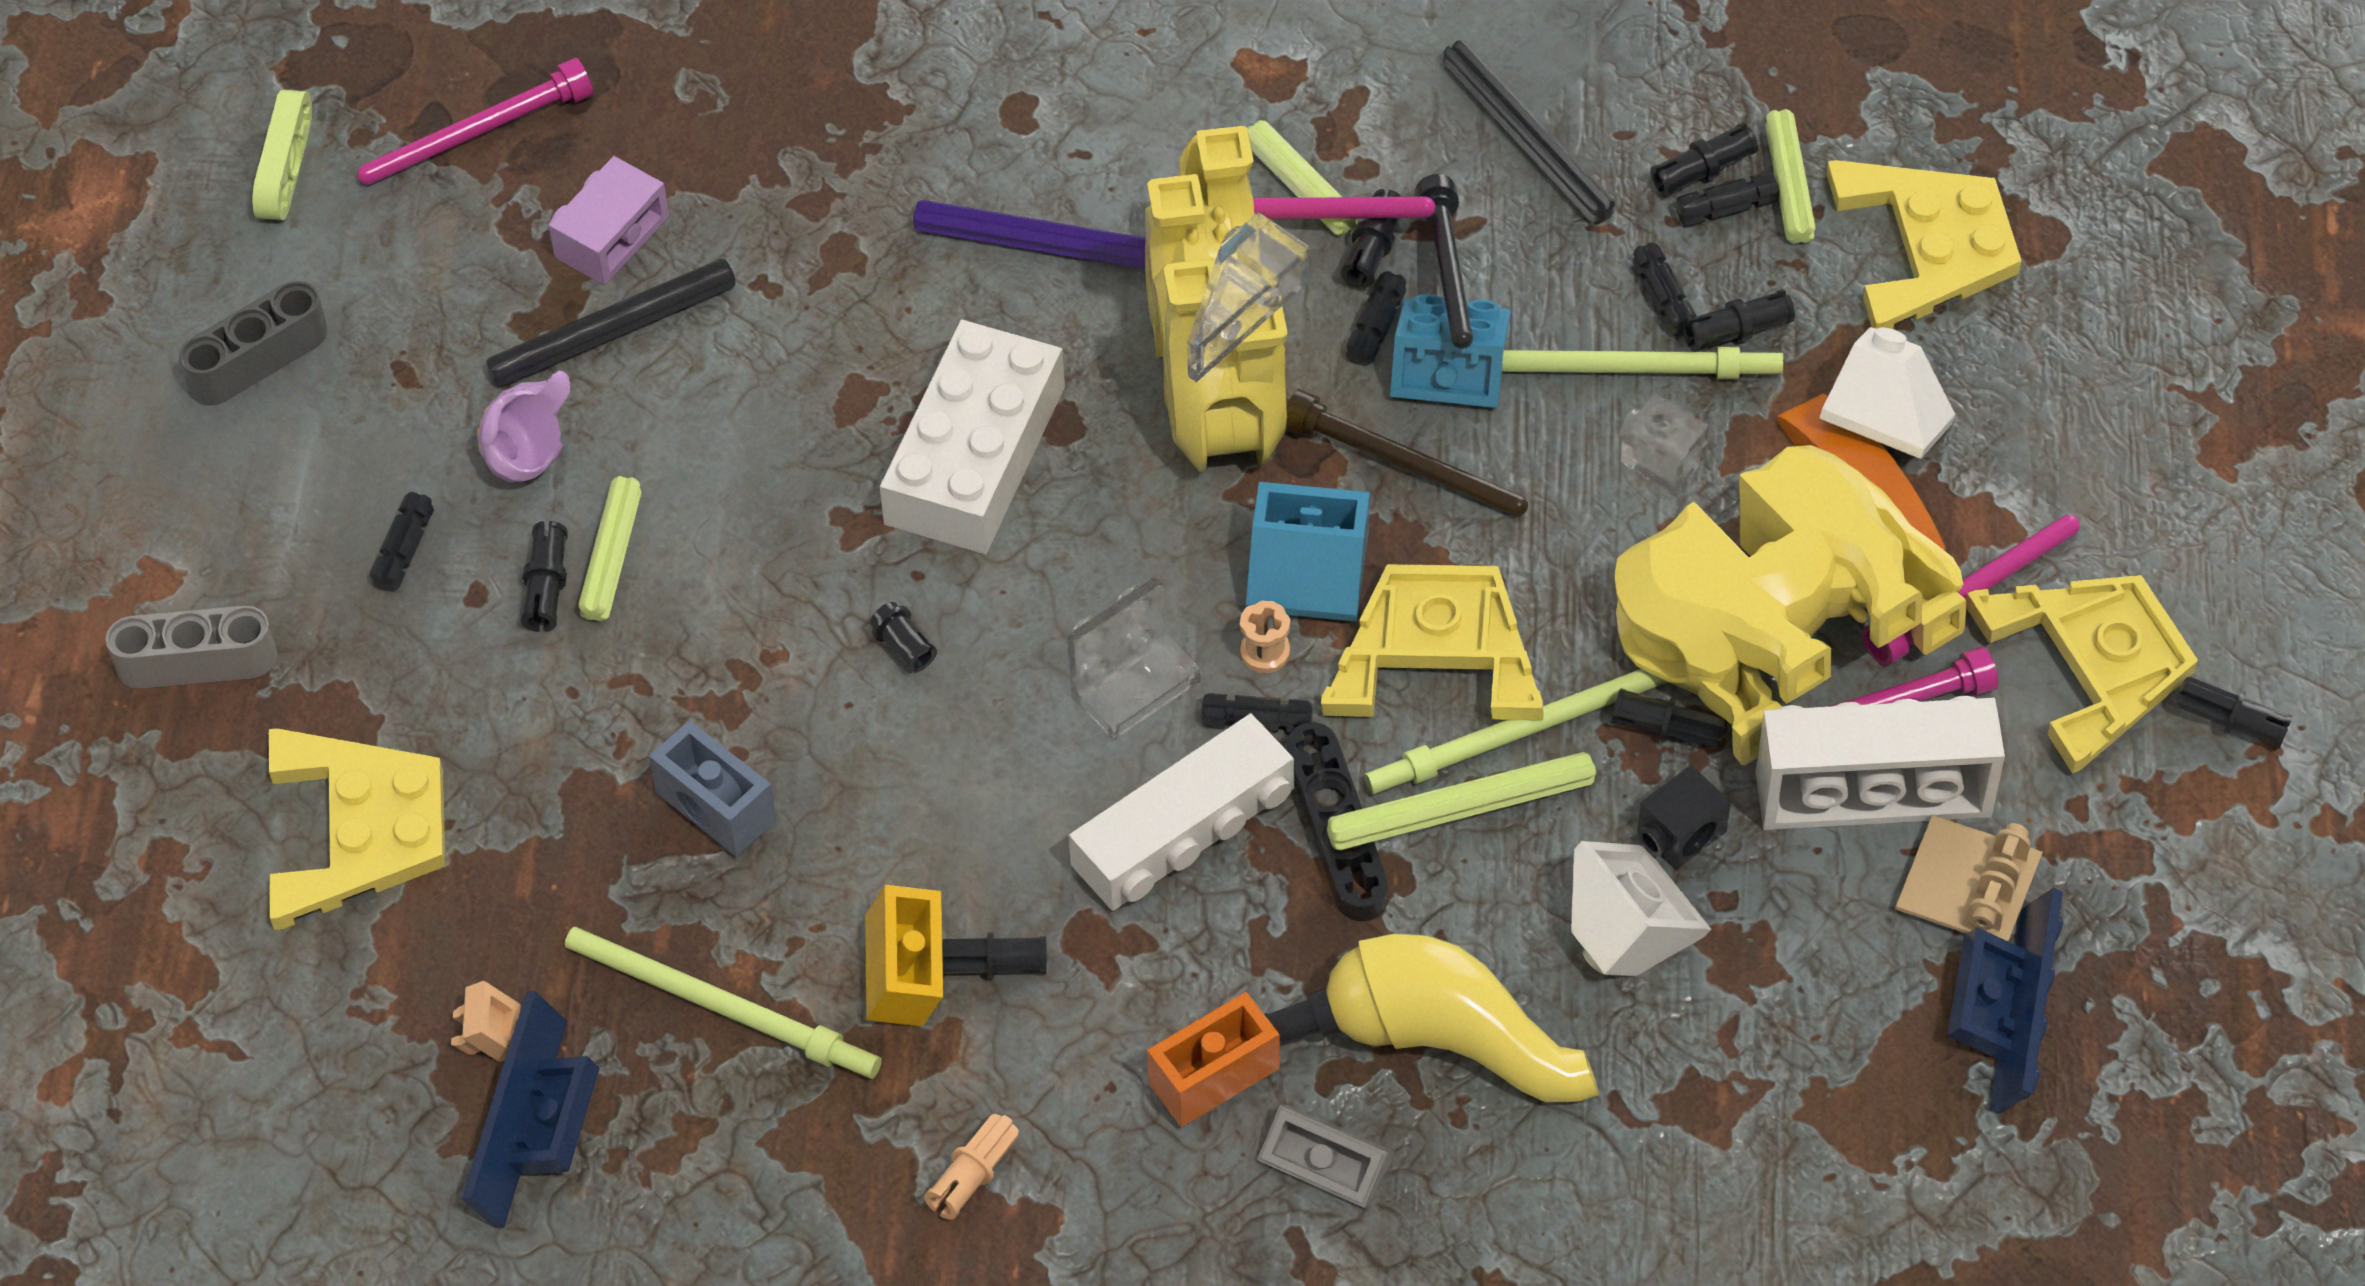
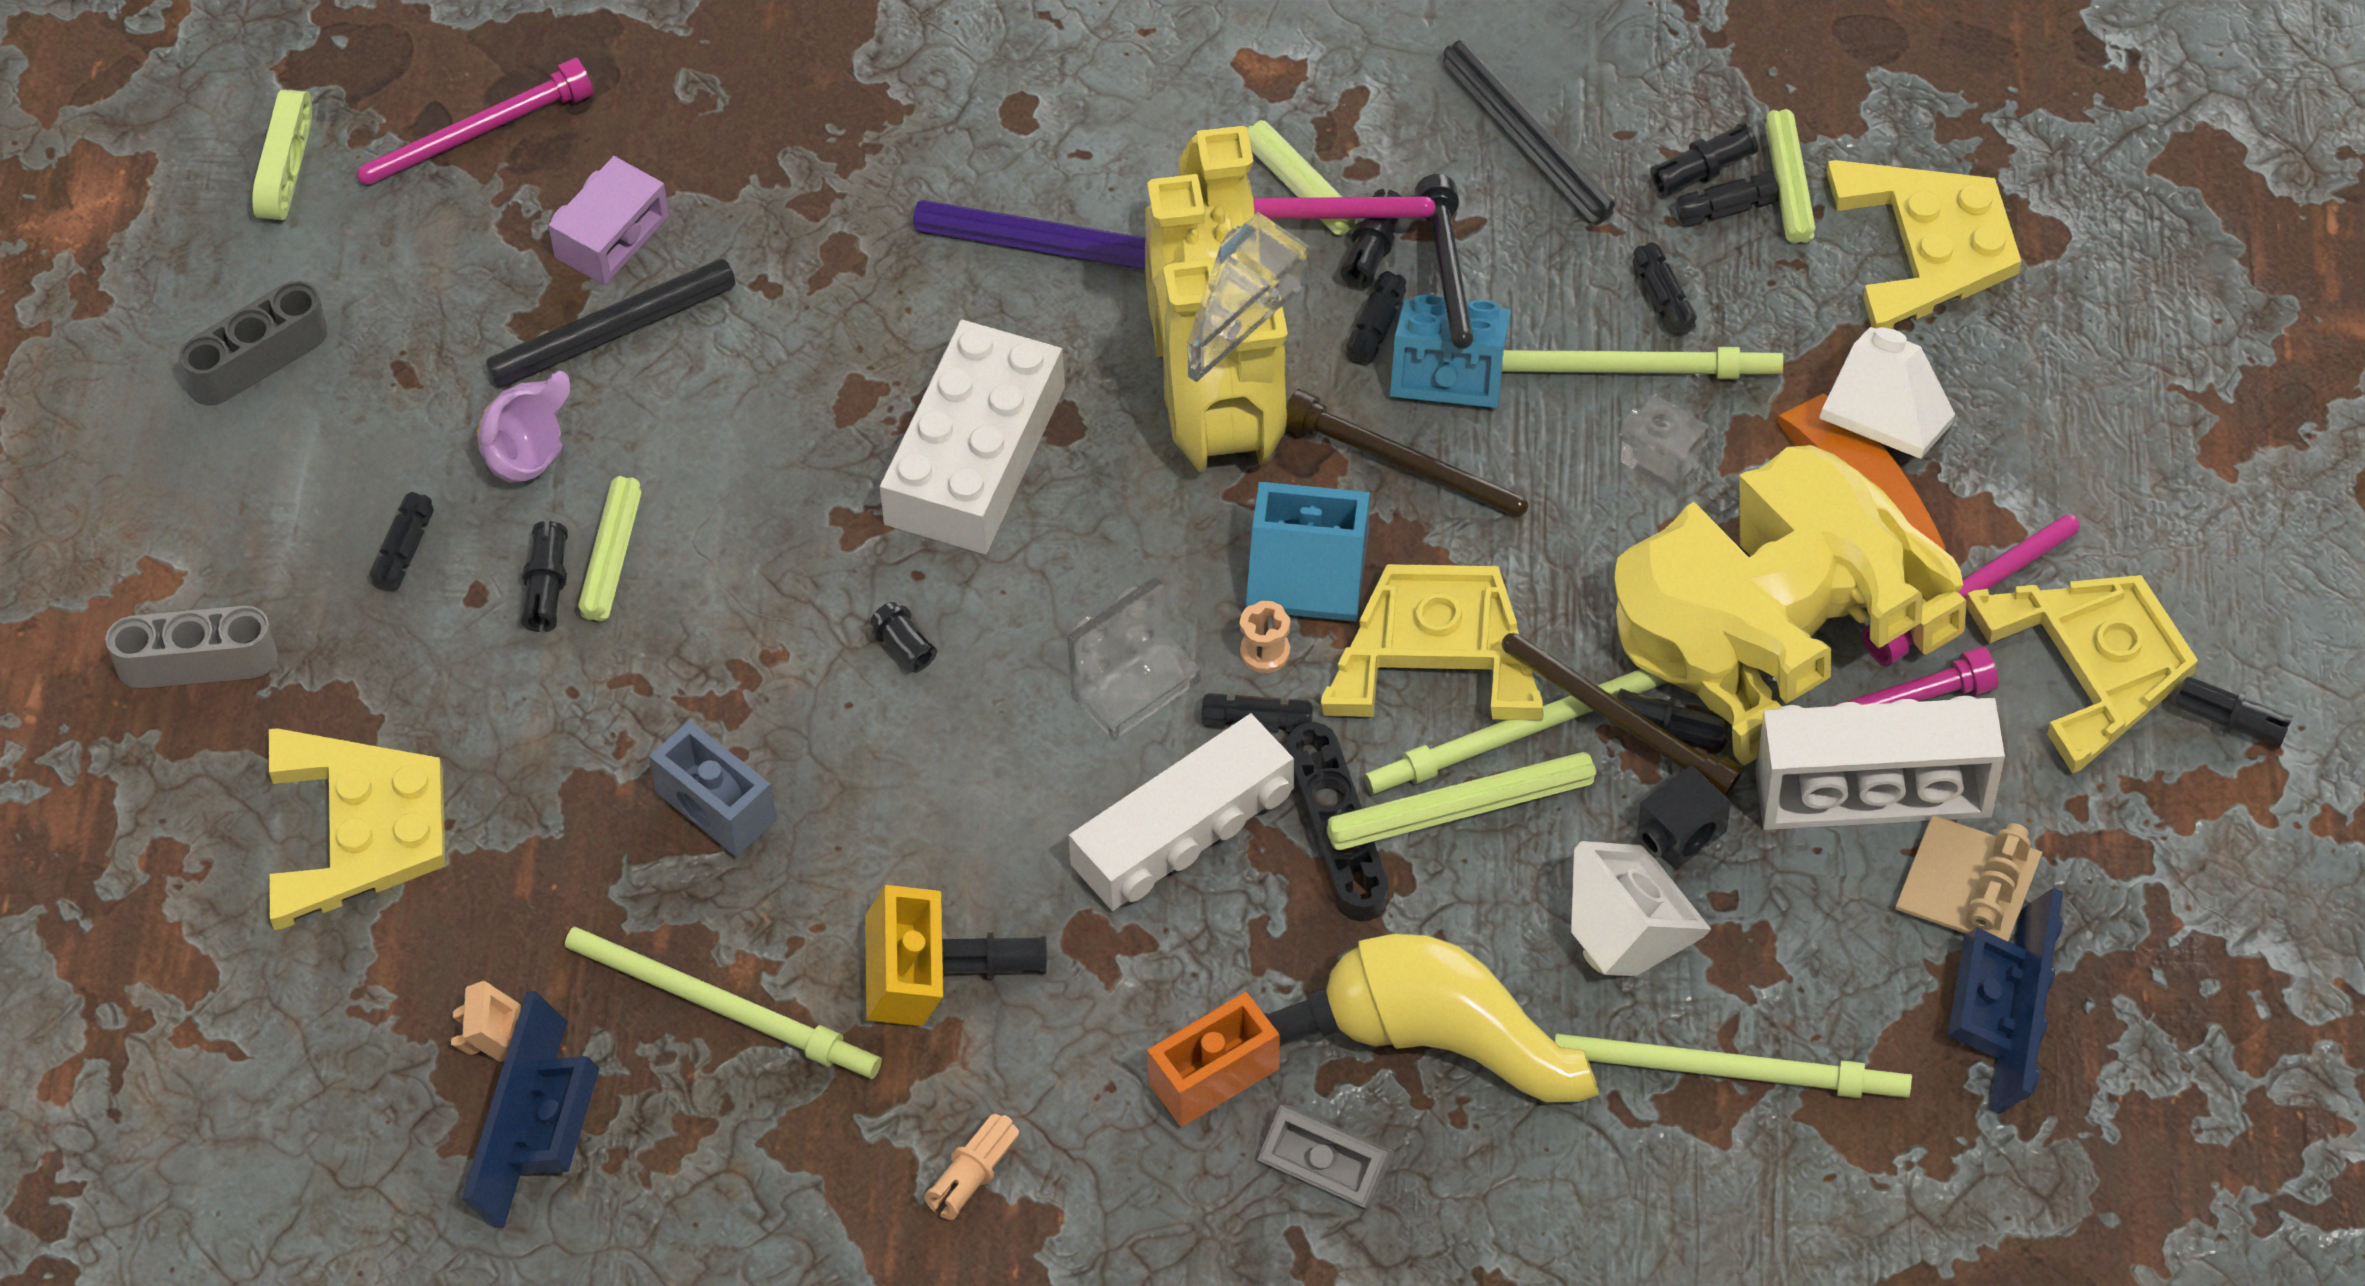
black pin [1682,289,1795,352] -> none
none -> dark brown piece [1502,633,1744,797]
none -> yellowish green bar [1555,1033,1912,1099]

